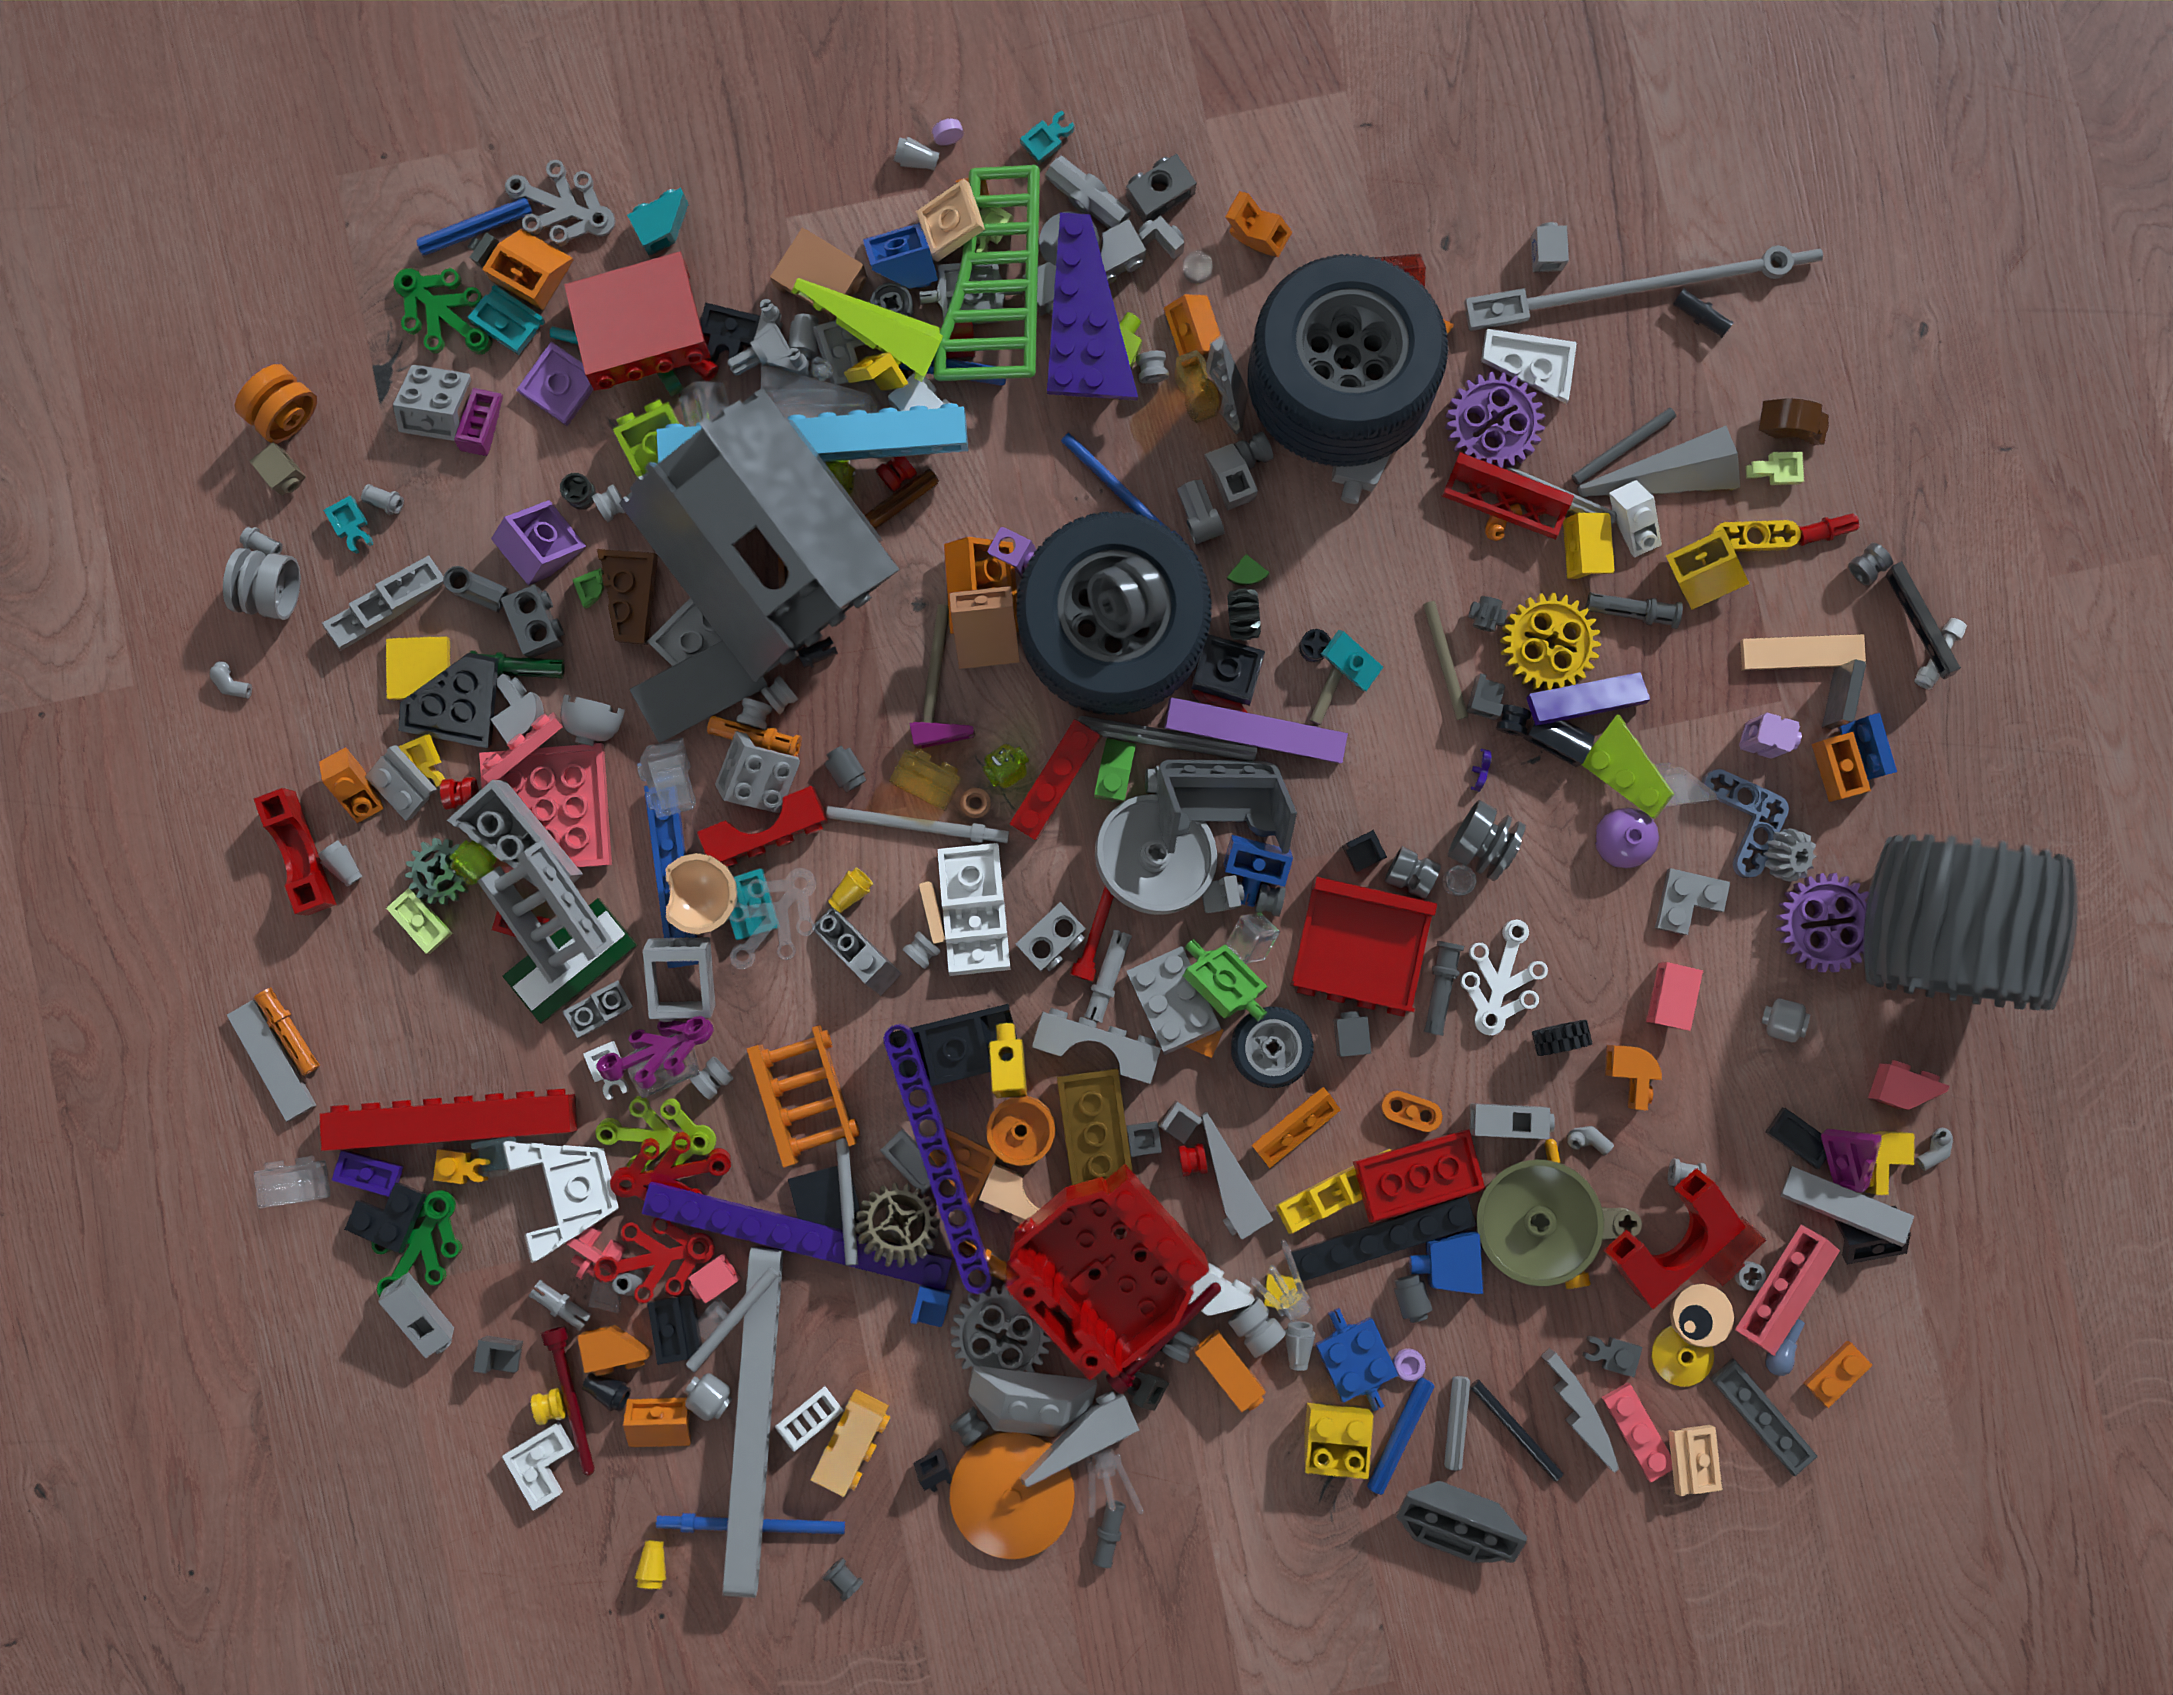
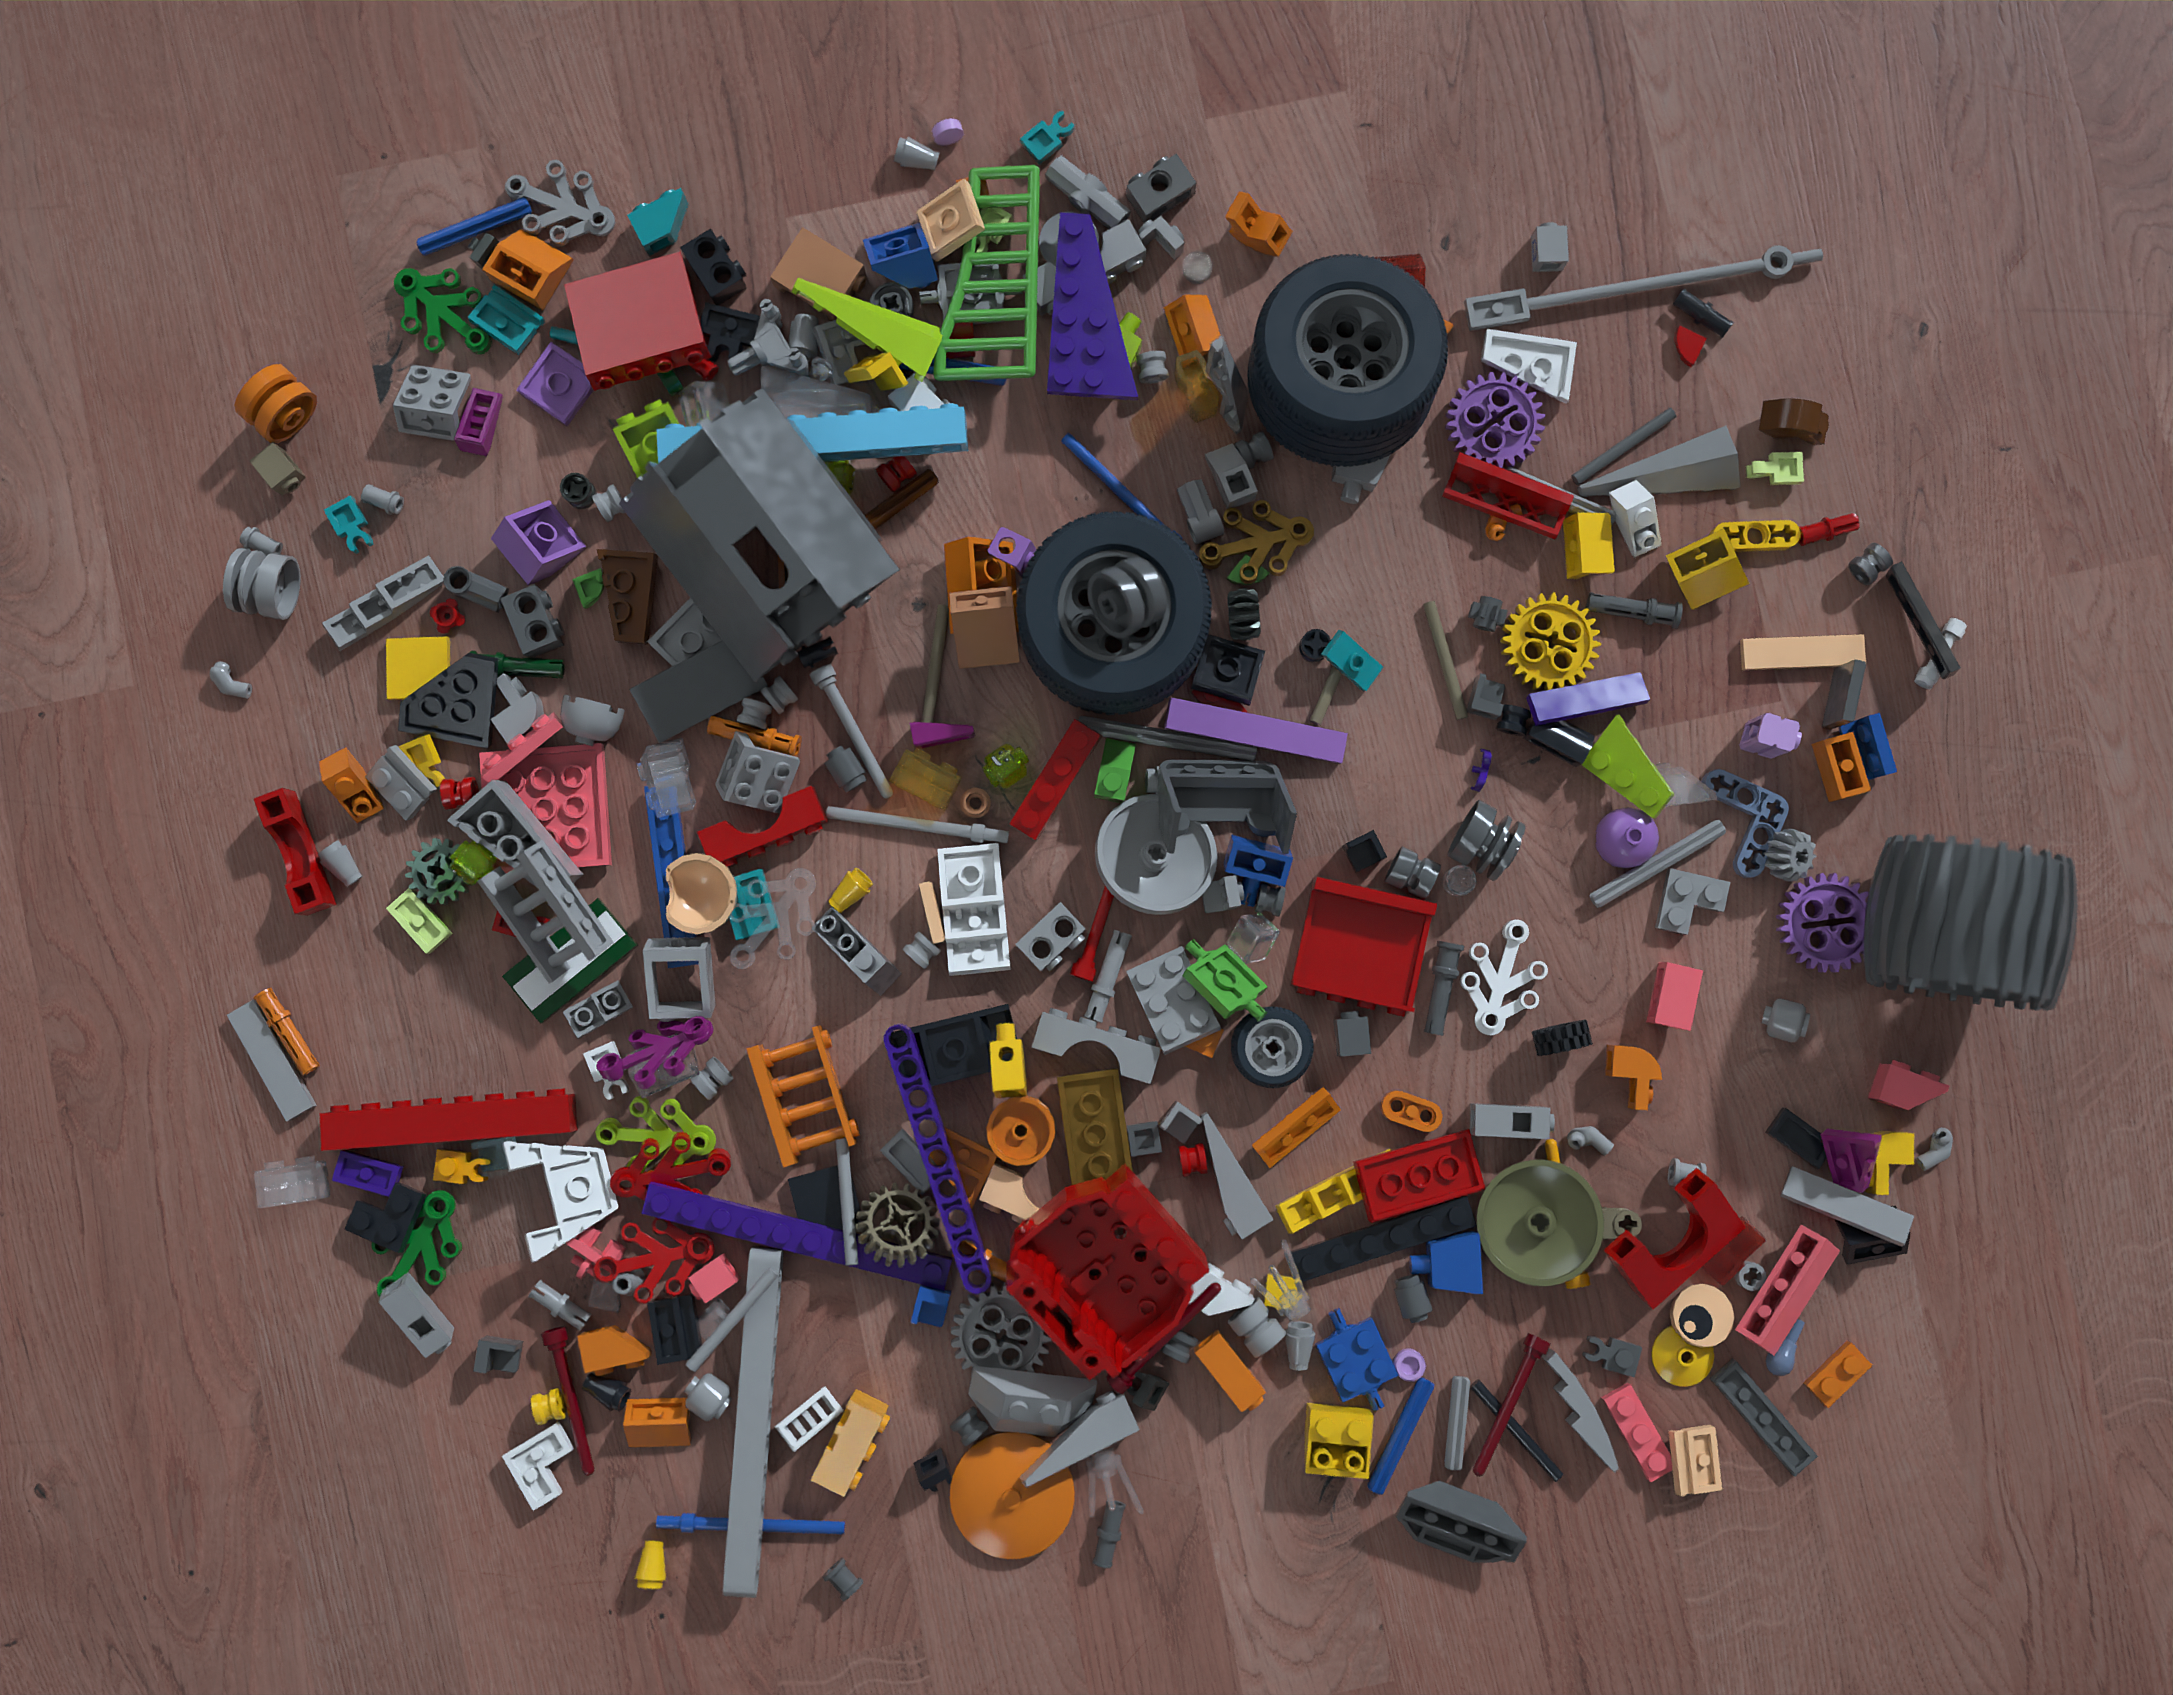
none -> red plate [429,598,466,634]
none -> black brick [680,228,747,306]
none -> light grey piece [809,664,893,798]
none -> pearl gold plant [1199,500,1314,584]
none -> dark red piece [1473,1333,1551,1477]
none -> light grey axle [1589,820,1726,908]
none -> red tile [1674,325,1707,367]

